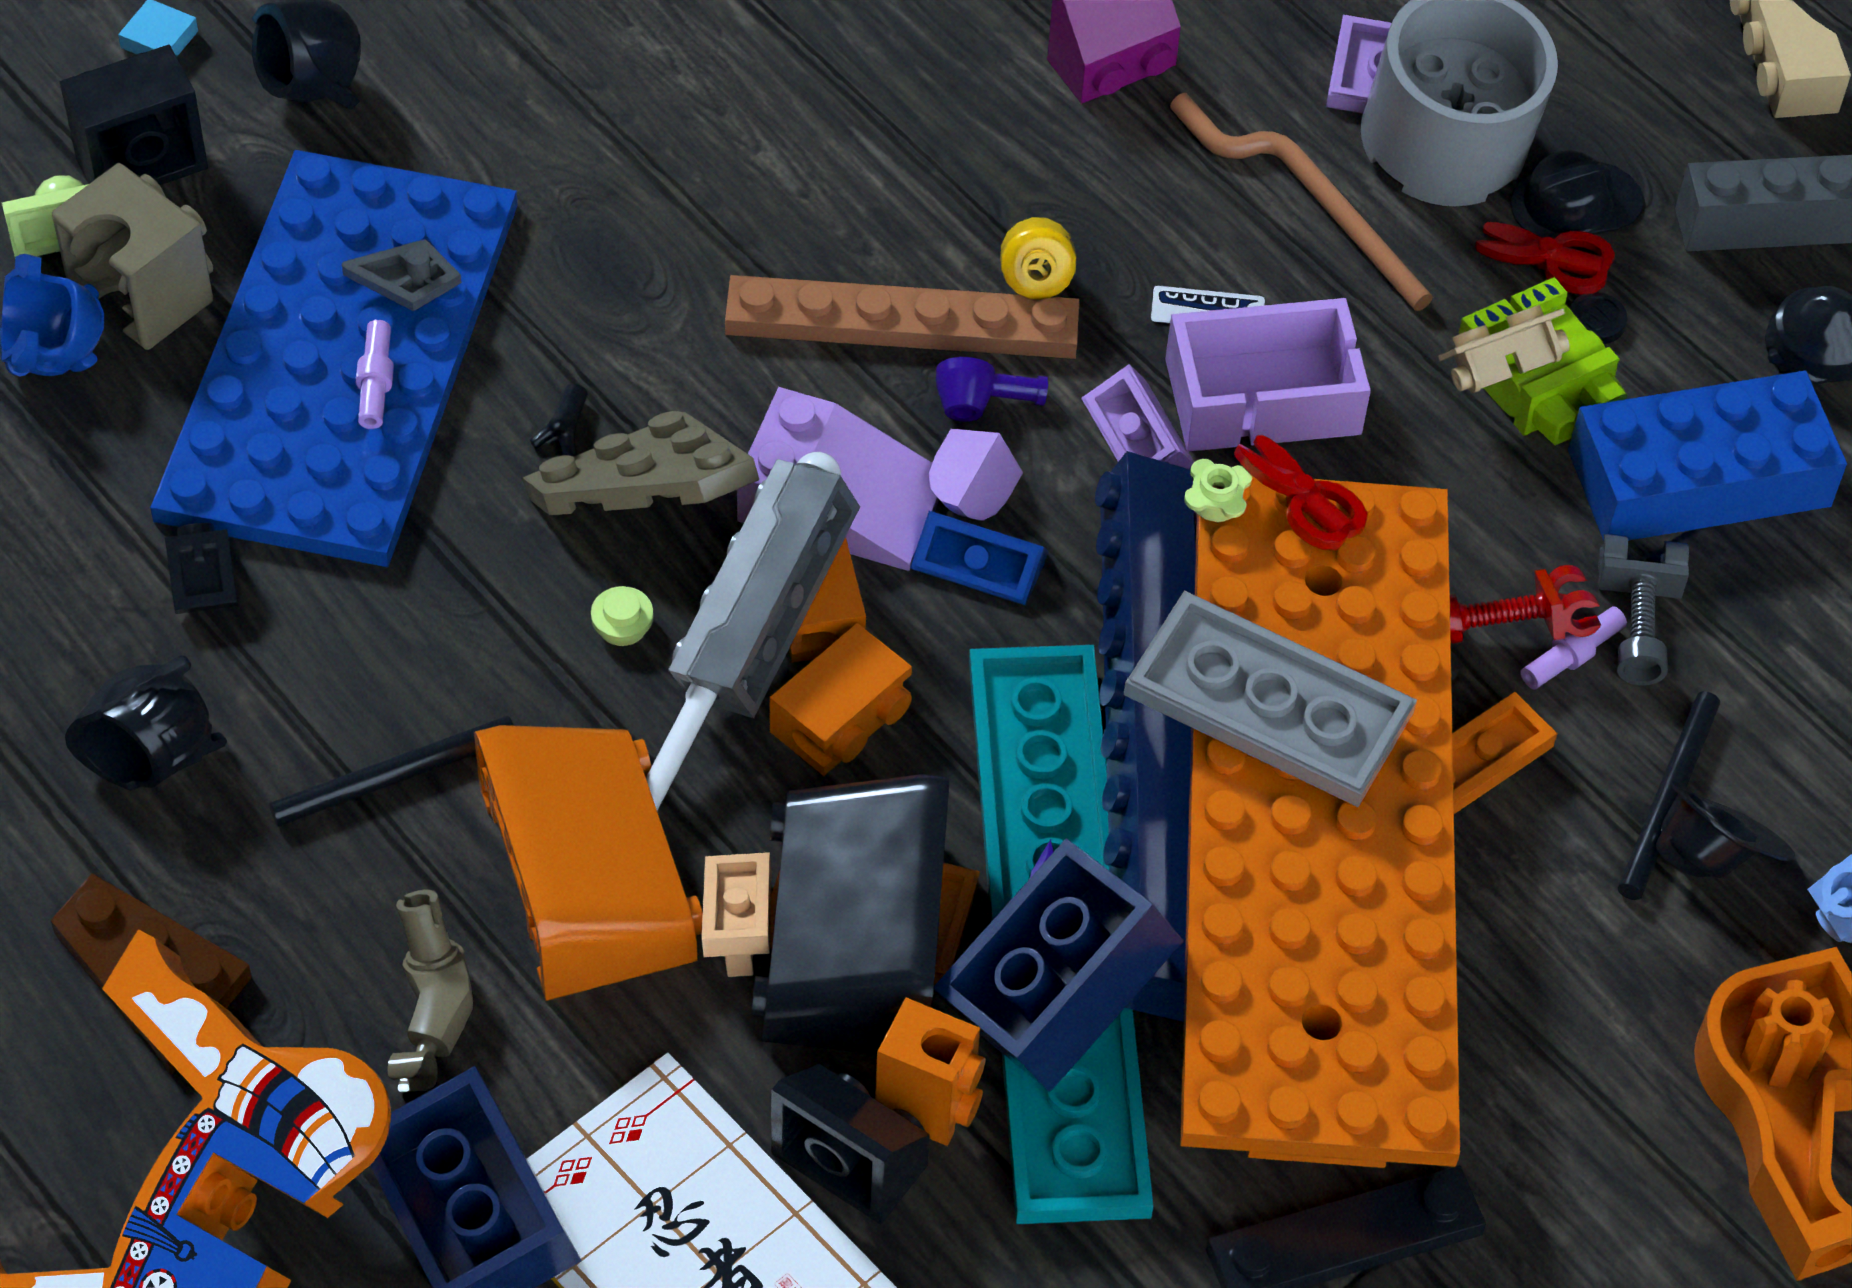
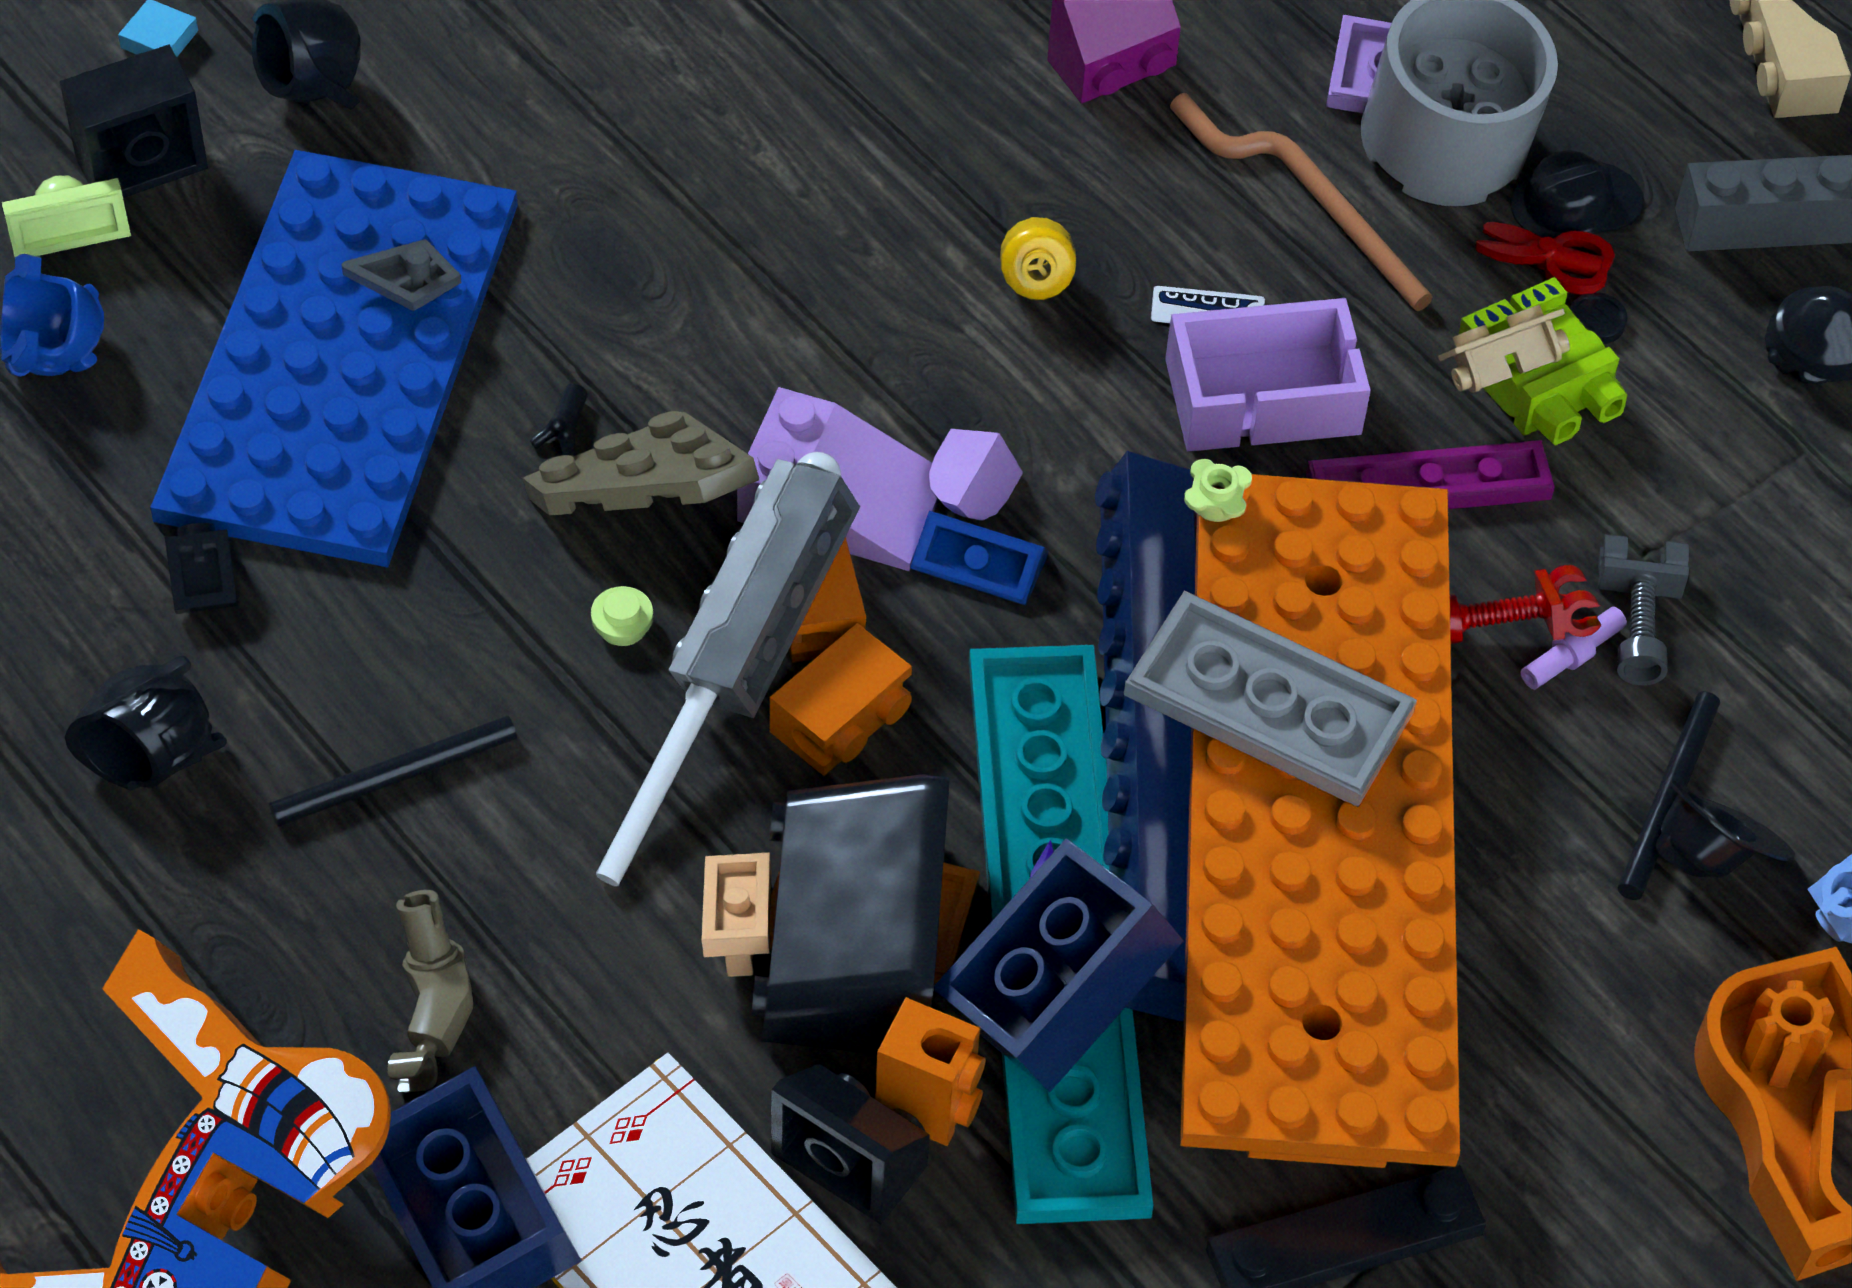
reddish brown wing [51,873,252,1075] -> none
dark tan piece [52,163,213,350] -> none
lavender bar [356,320,394,429] -> none
orange windscreen [474,725,703,1001] -> none
nougat plate [725,275,1079,359] -> none
dark purple bar [936,357,1048,422] -> none
lavender slope [1081,364,1194,469] -> none
red piece [1234,435,1368,550] -> none
orange plate [1452,692,1558,814] -> none
blue brick [1568,370,1847,541] -> none
none -> magenta tile [1306,440,1555,509]

